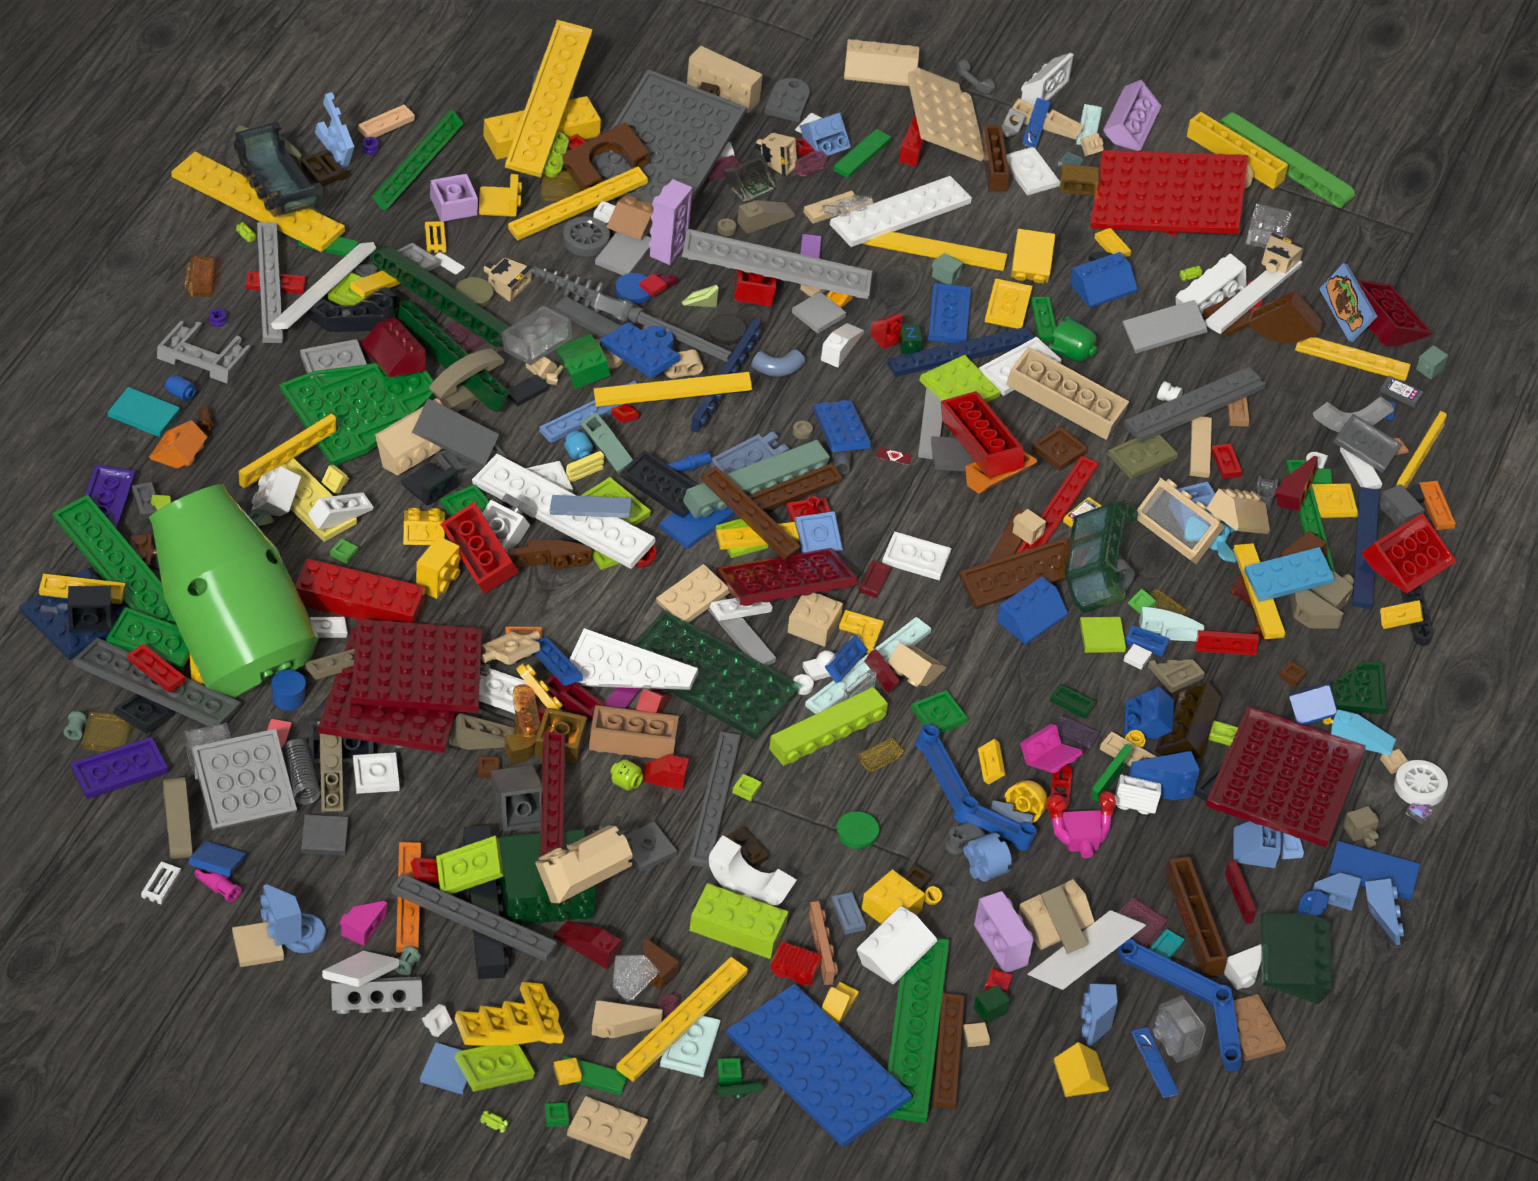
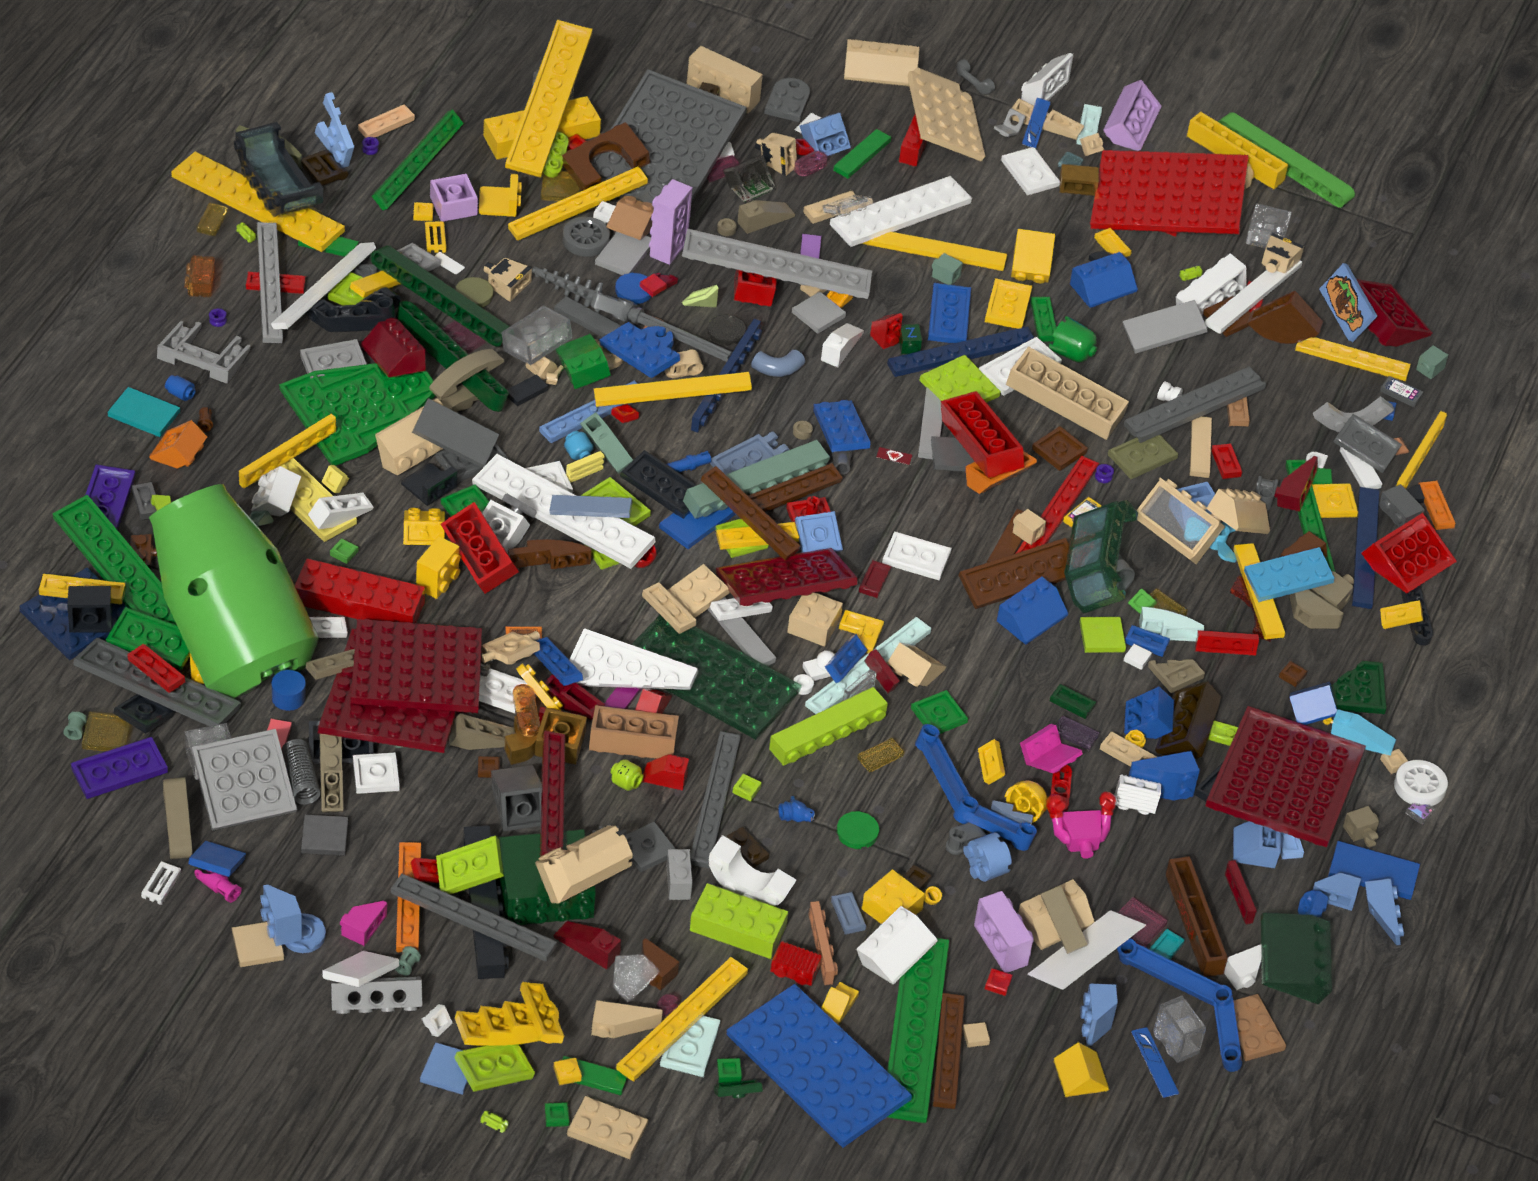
dark green brick [973,985,1010,1024] -> none
reddish brown brick [981,125,1009,191] -> none
green tile [1091,744,1133,803] -> none
none -> clear yellow tile [197,203,228,236]
none -> yellow tile [414,203,433,221]
none -> tan plate [642,582,696,634]
none -> light grey brick [666,849,692,900]
none -> blue animal [778,796,815,822]
none -> dark purple bush [1095,464,1114,483]

